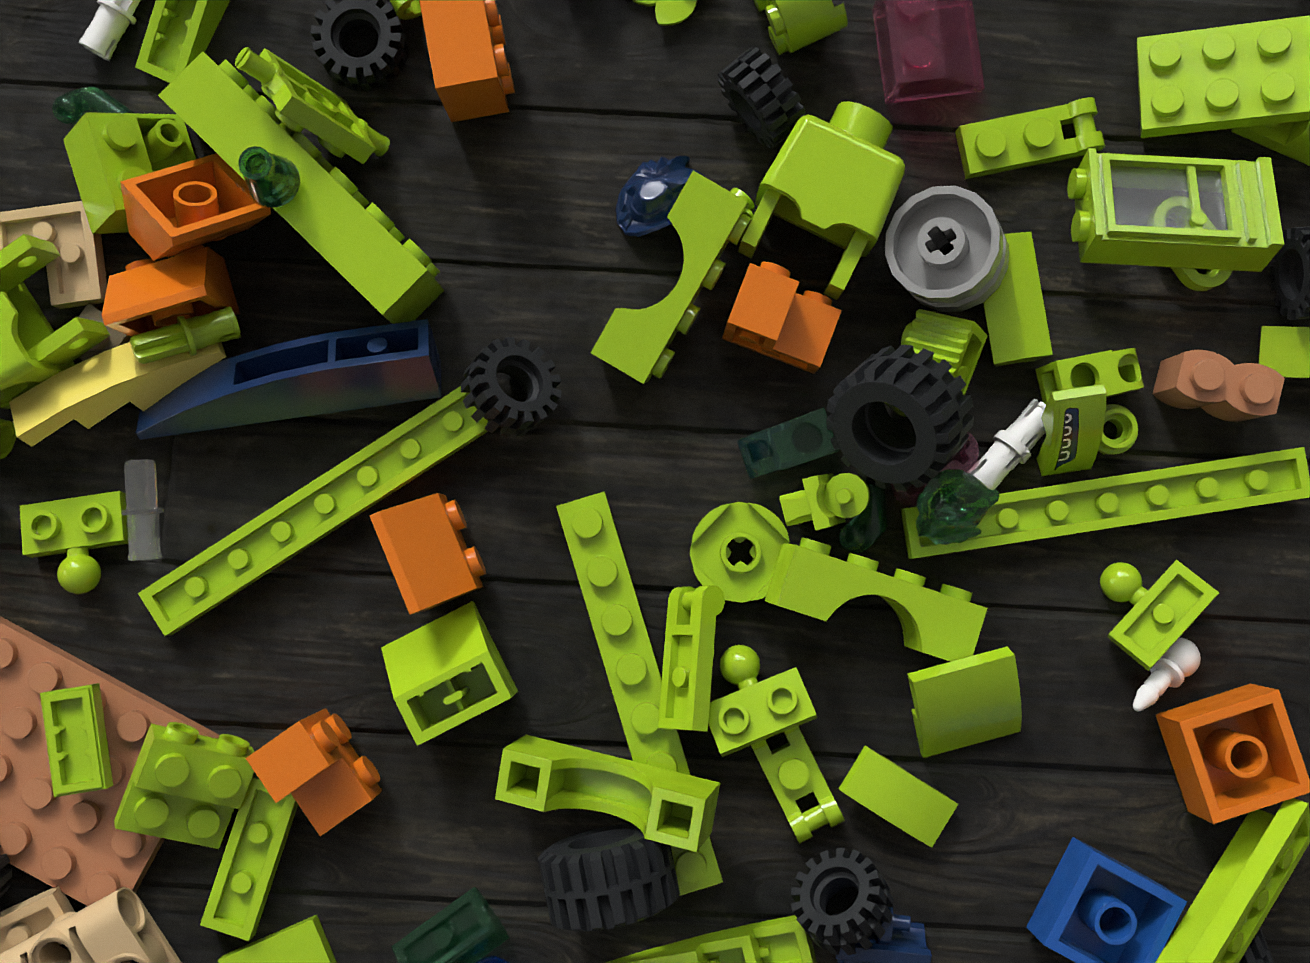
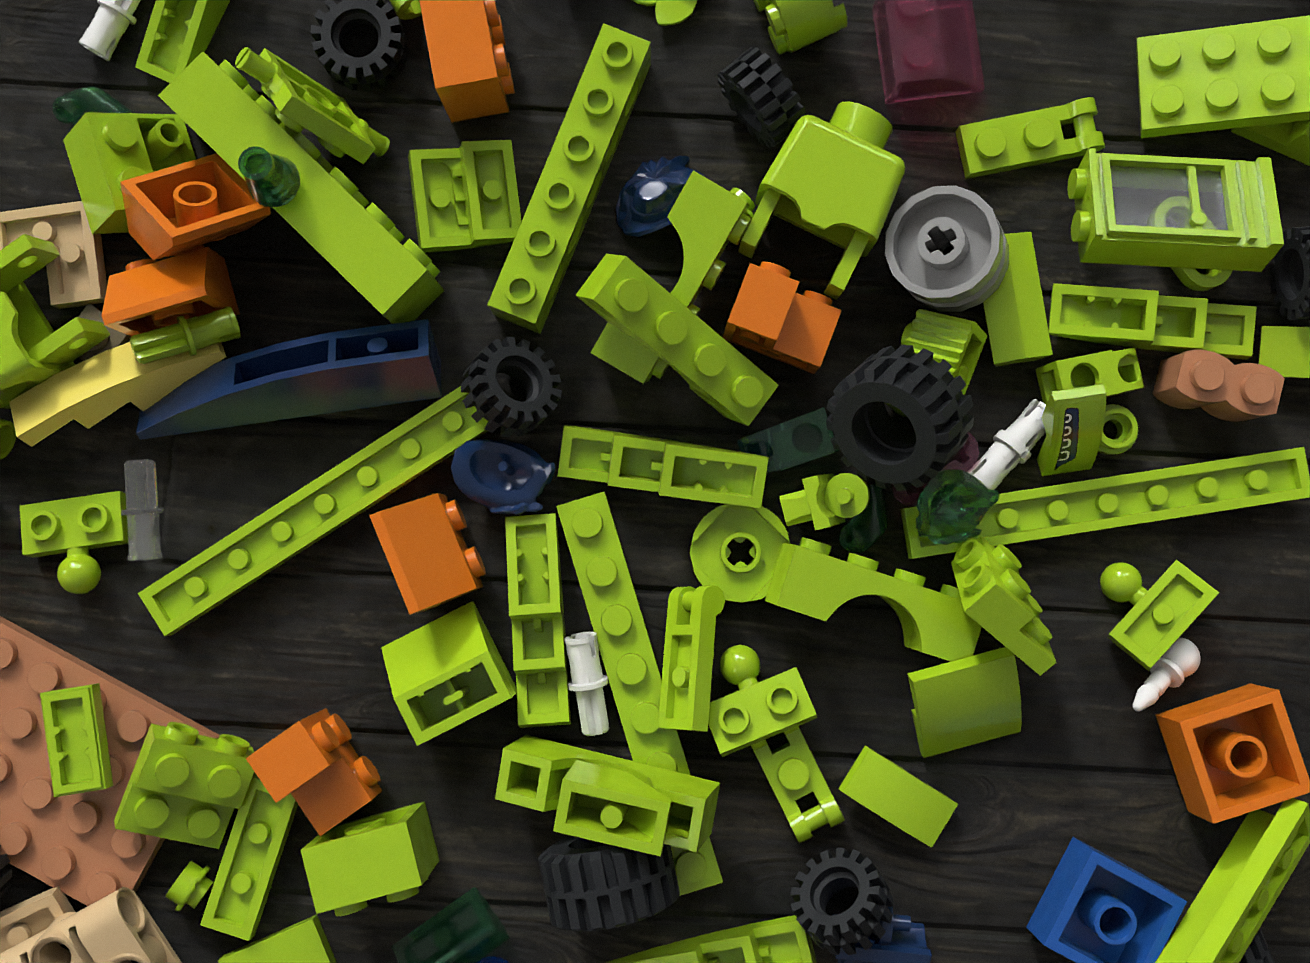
none -> lime plate [165,861,213,912]
none -> lime brick [301,801,439,916]
none -> lime slope [408,140,522,253]
none -> dark blue hat [451,439,555,515]
none -> lime brick [487,23,651,334]
none -> lime slope [505,513,571,728]
none -> lime slope [553,760,672,857]
none -> lime slope [558,425,769,509]
none -> white axle [564,632,609,736]
none -> lime arch [575,253,779,426]
none -> lime plate [951,535,1056,676]
none -> lime slope [1048,283,1257,359]

